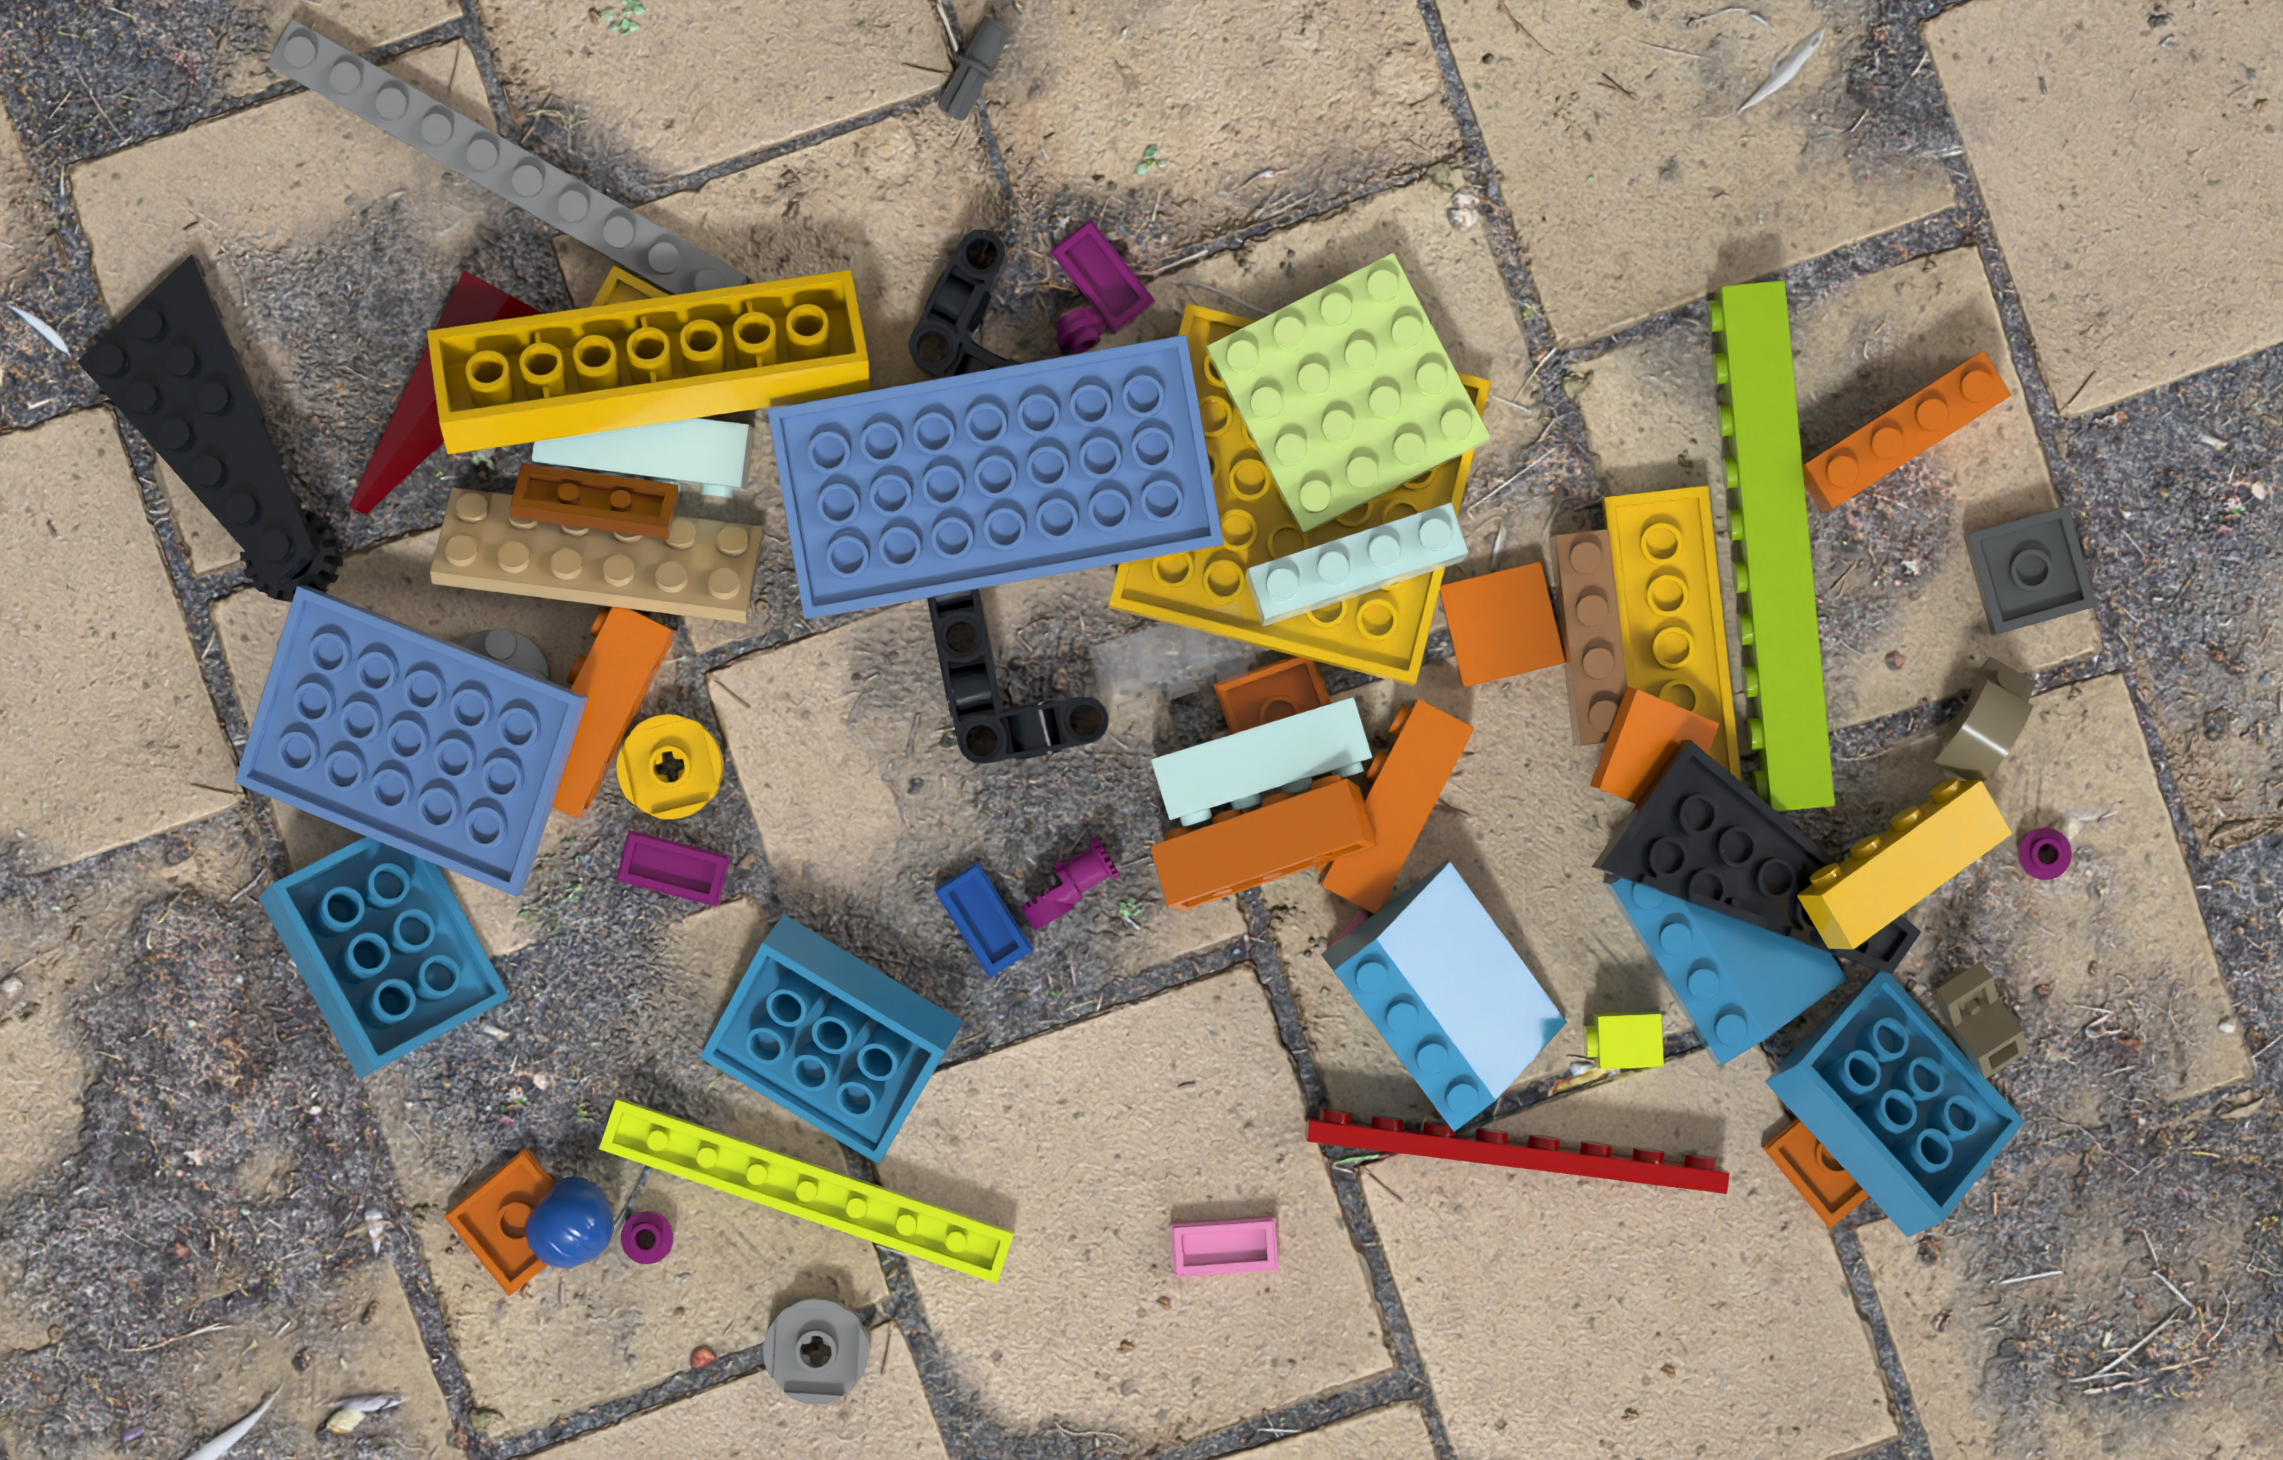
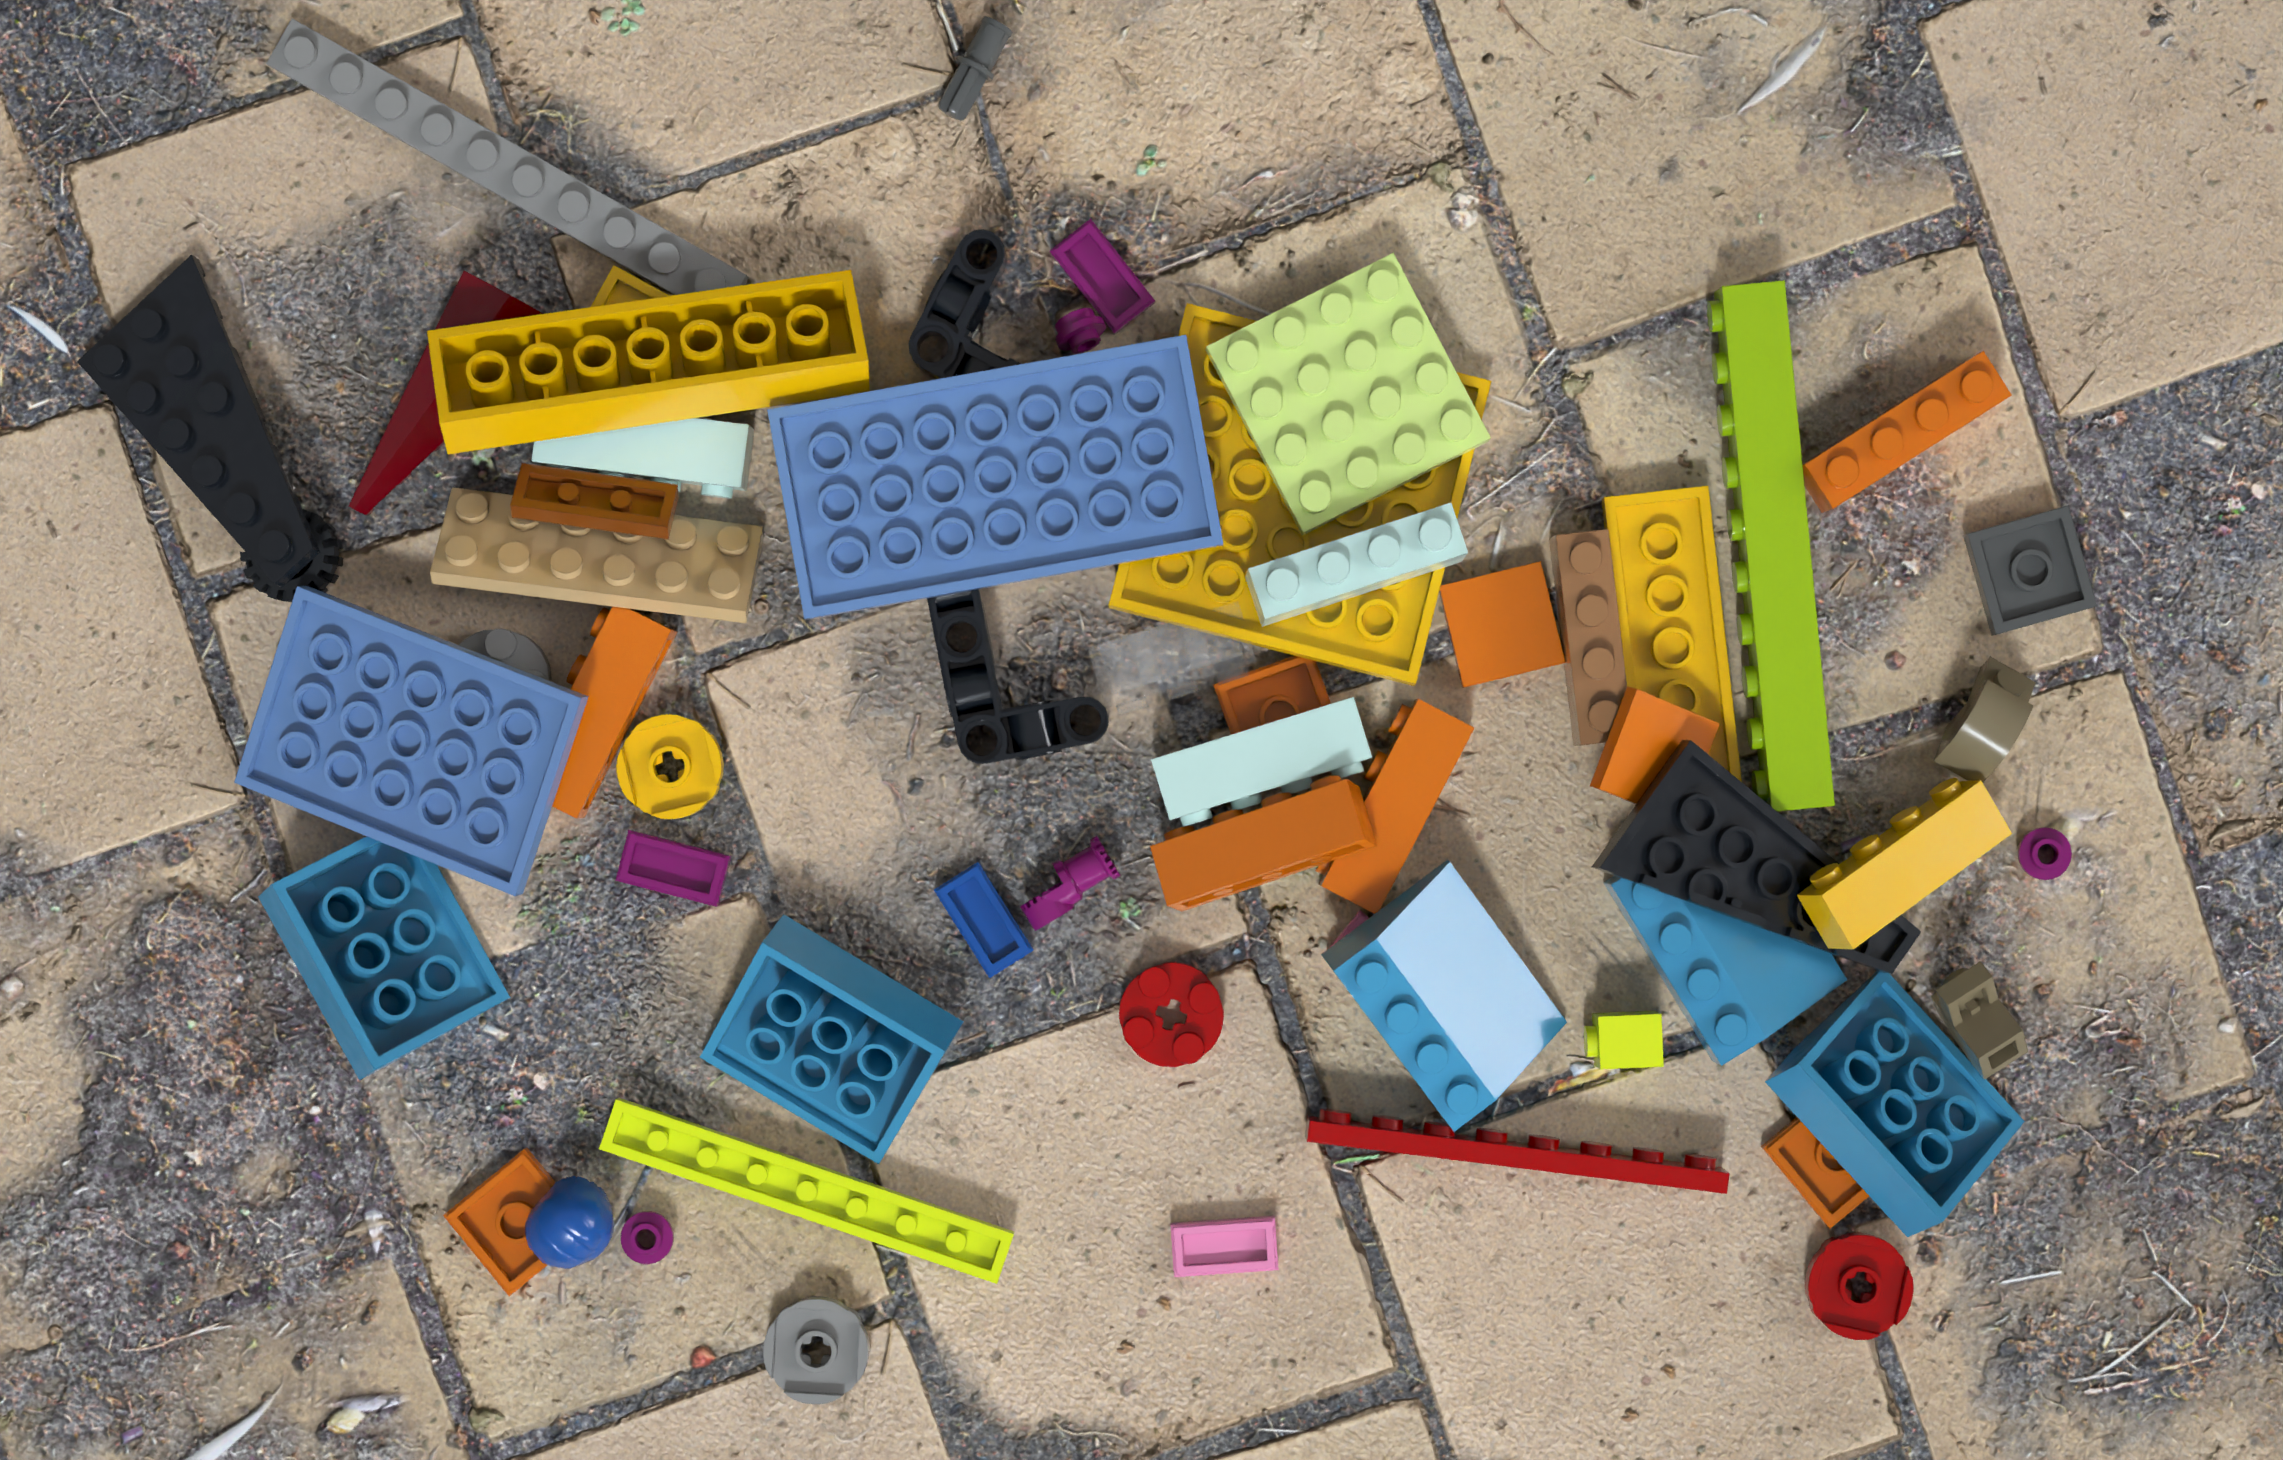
none -> red plate [1119,962,1224,1067]
none -> red plate [1805,1232,1914,1340]

